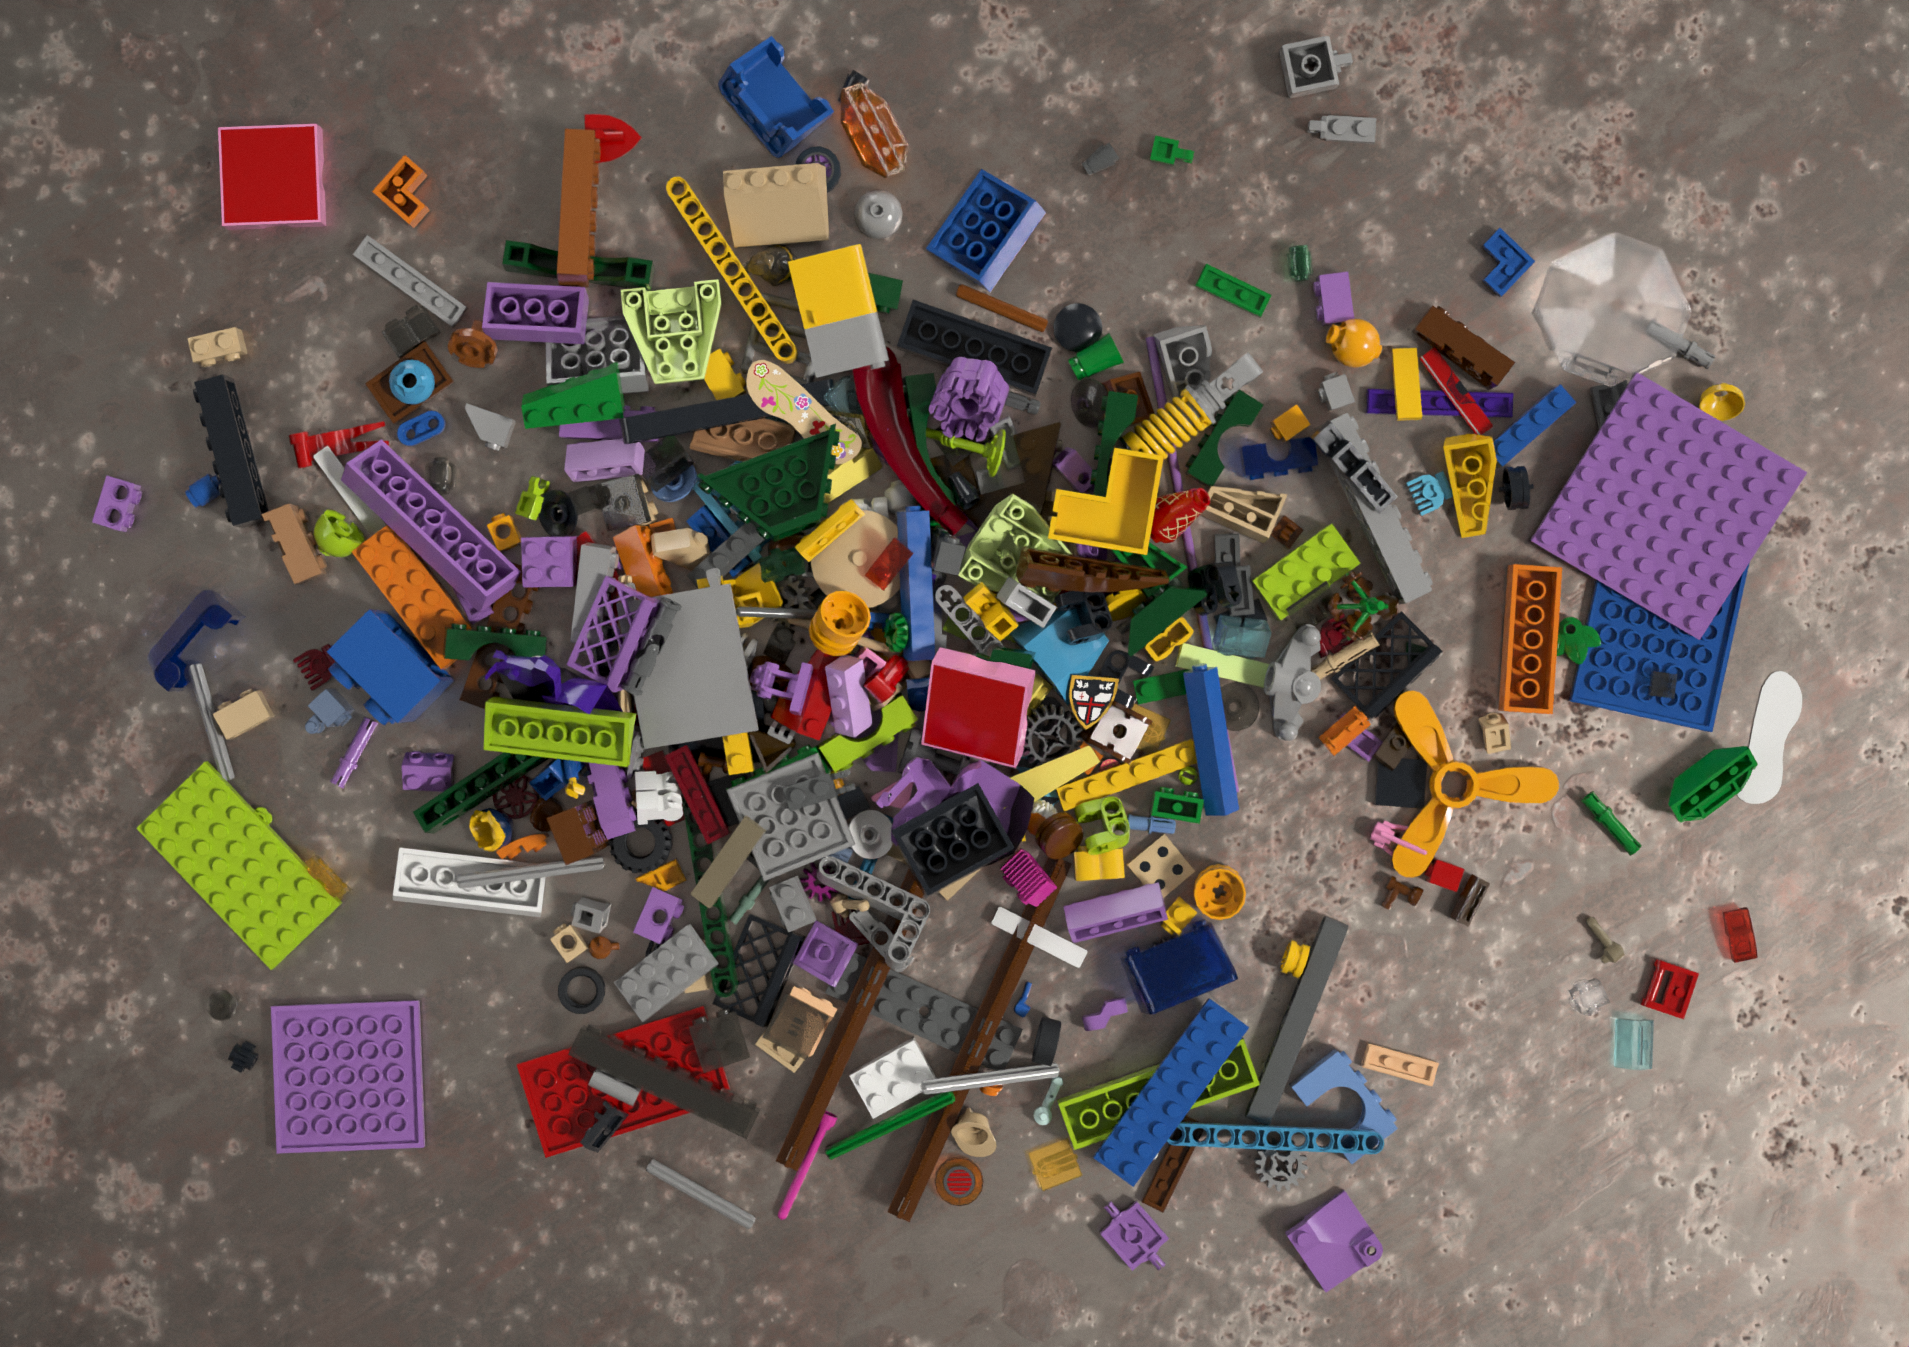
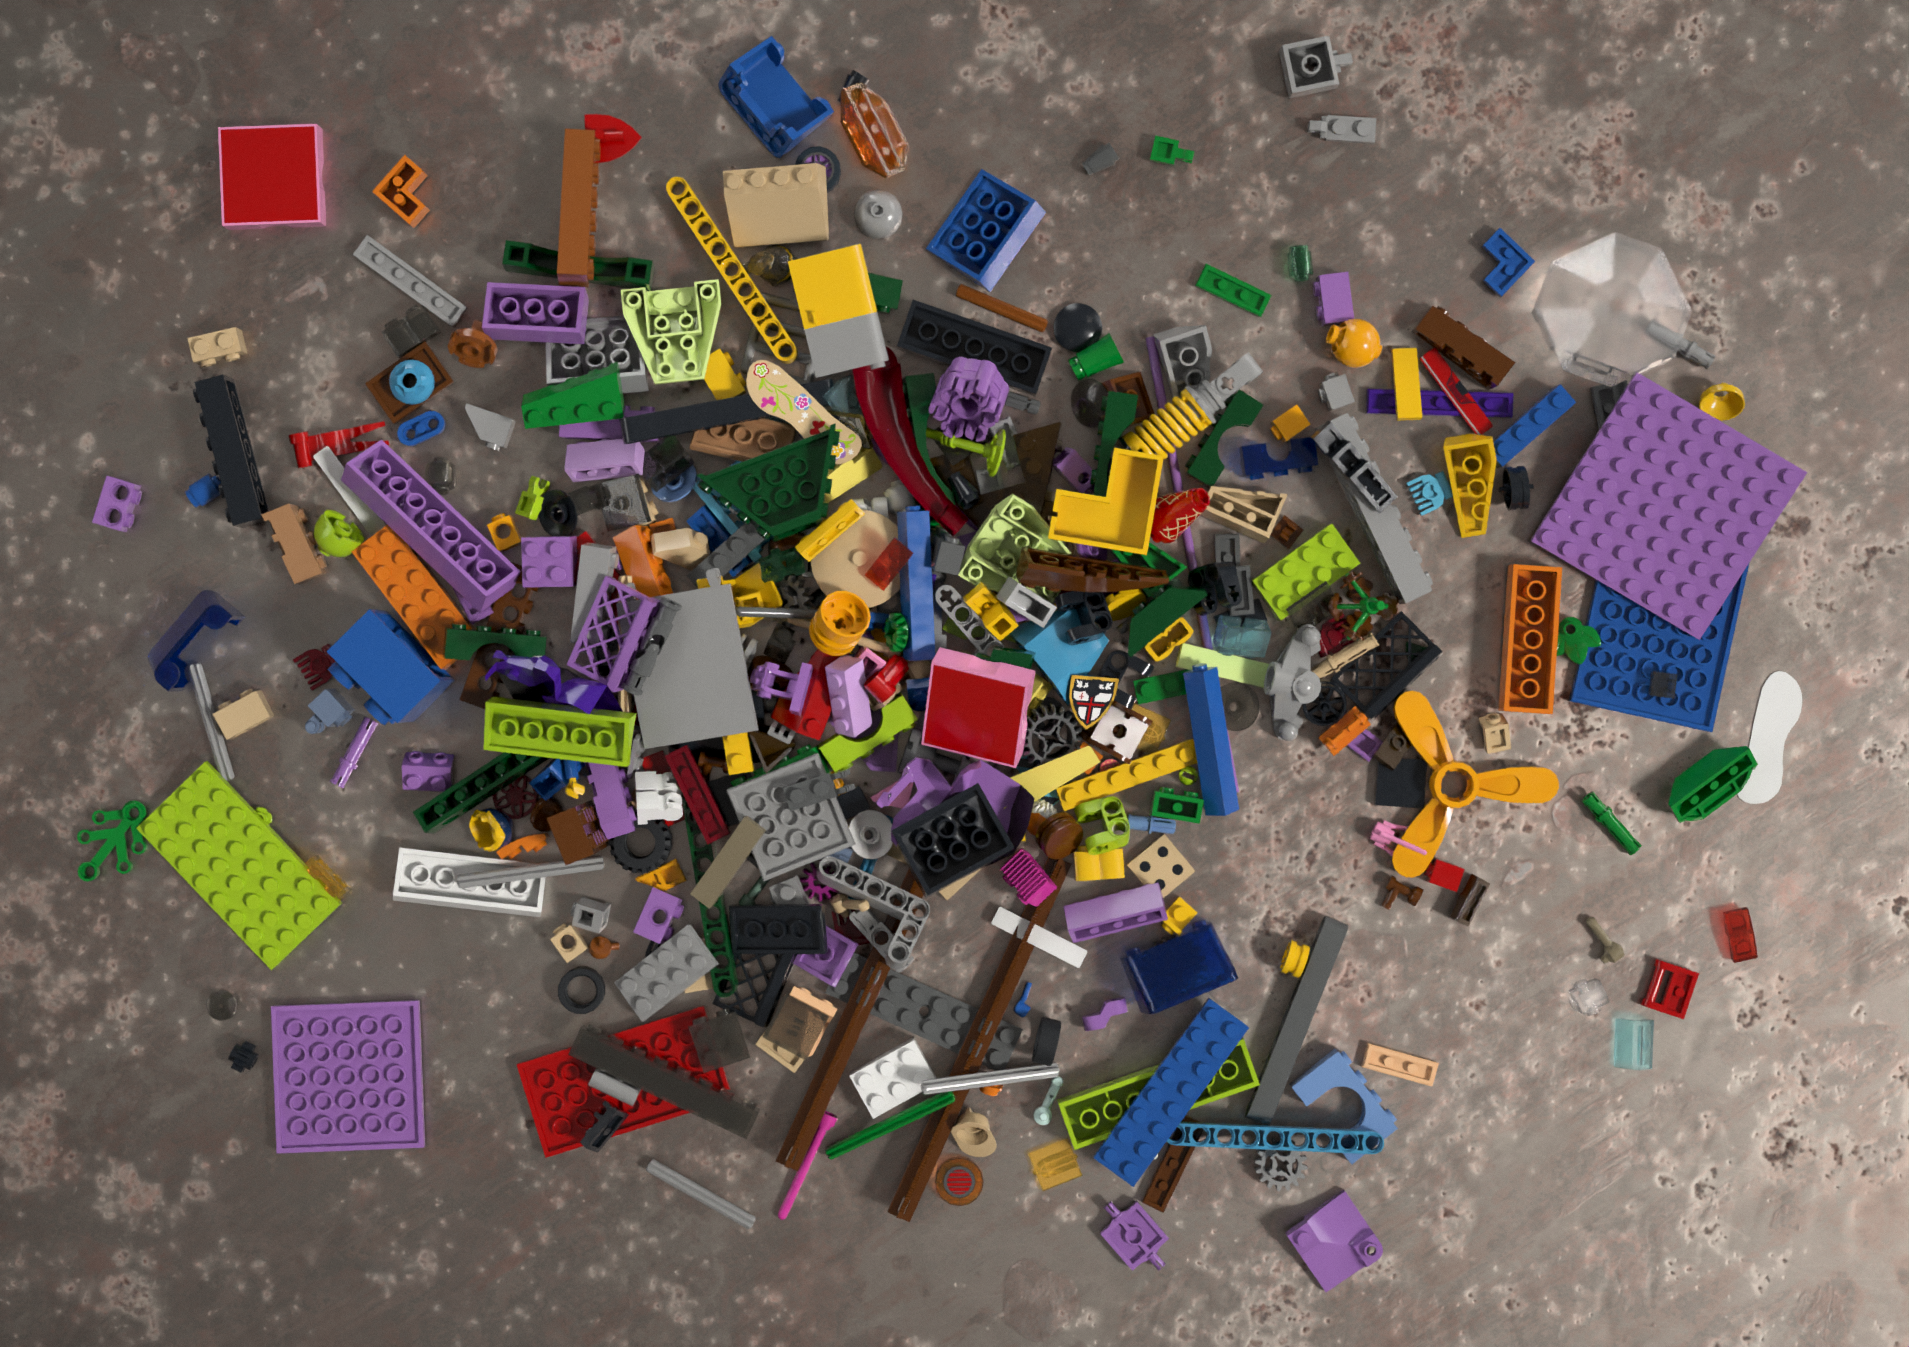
light orange wheel [1193,864,1246,920] -> none
none -> green plant [77,800,148,882]
none -> black tile [729,904,828,954]
none -> black wheel [1302,679,1347,726]

